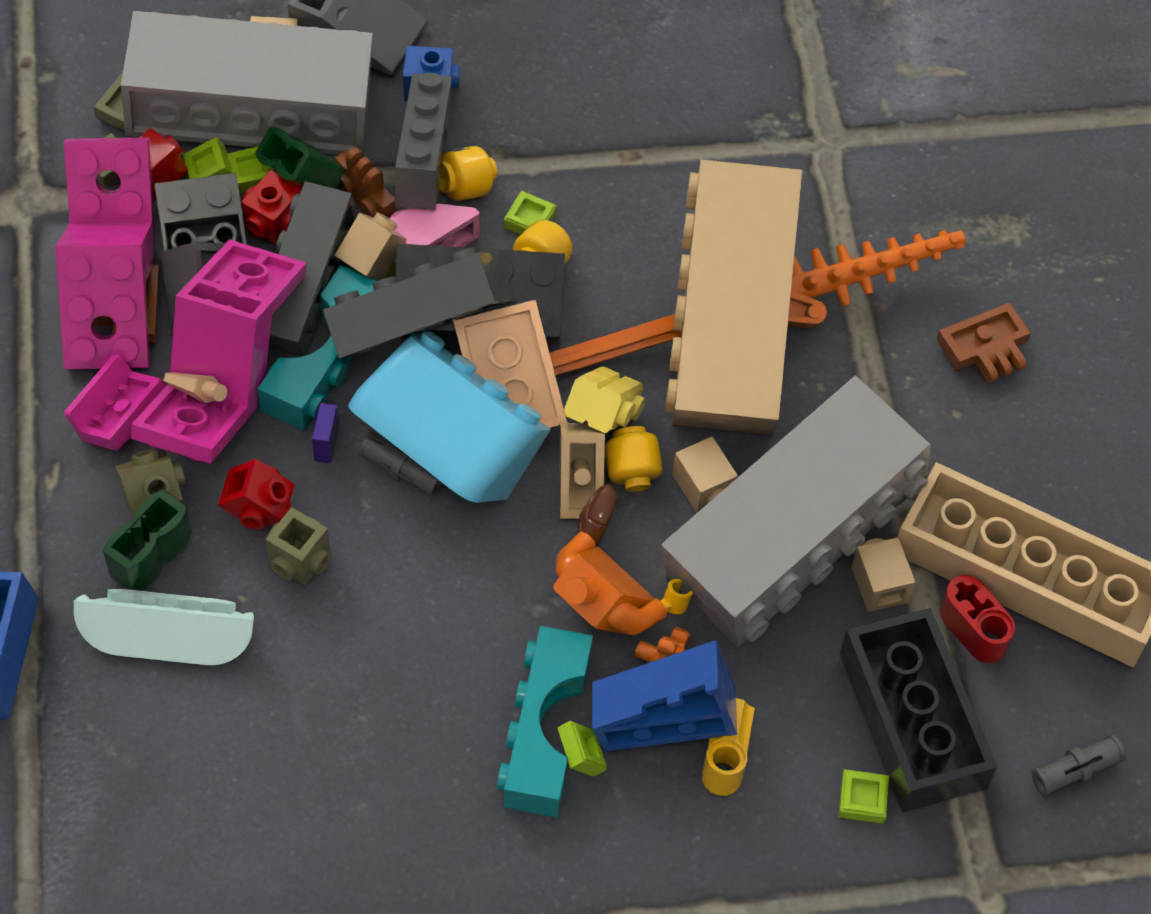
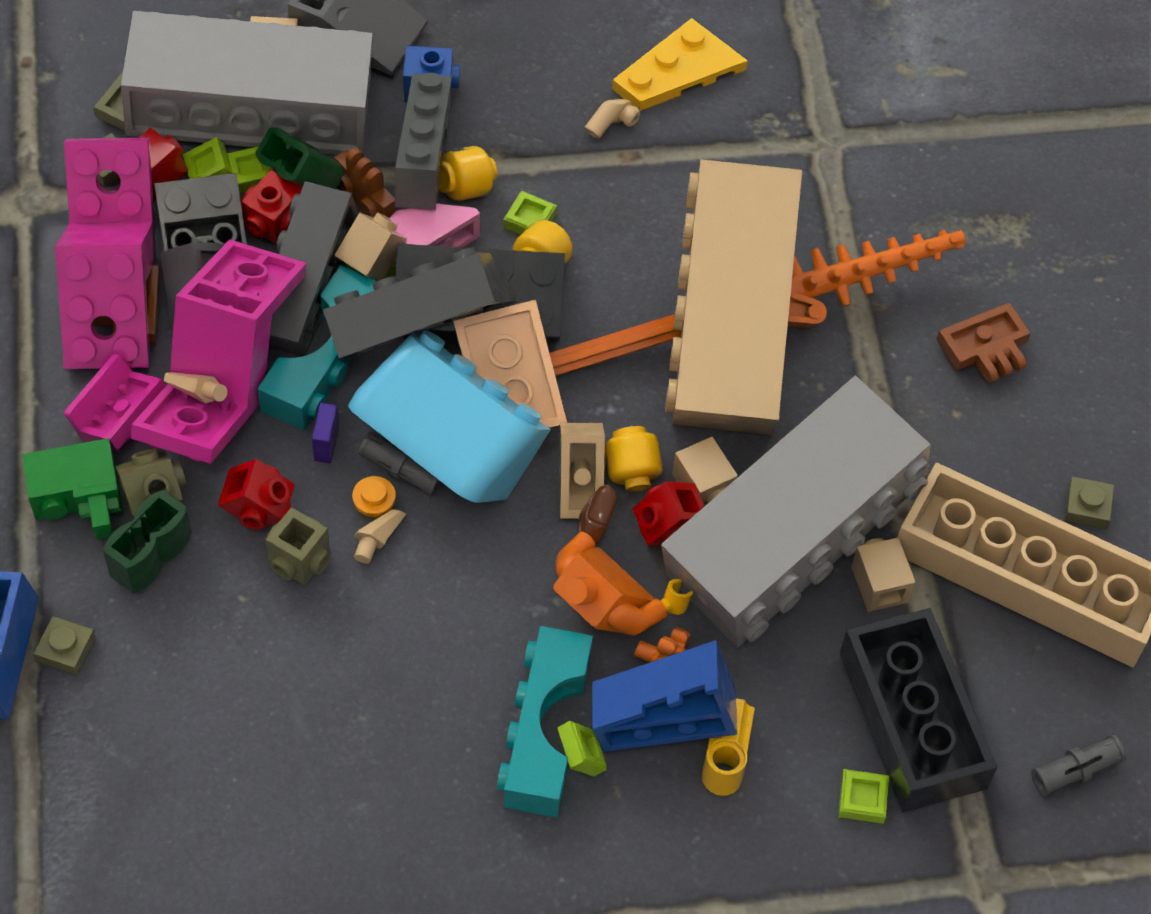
light aqua brick [74,589,254,665] -> none
light yellow brick [563,366,646,433] -> none
red beam [940,575,1015,663] -> none
none -> green hinge [22,438,123,540]
none -> olive plate [33,616,96,675]
none -> light orange plate [352,476,396,518]
none -> tan bar [354,509,406,564]
none -> tan arm [584,99,640,140]
none -> yellow wing [612,18,748,111]
none -> red brick [632,481,705,546]
none -> olive plate [1064,476,1114,529]

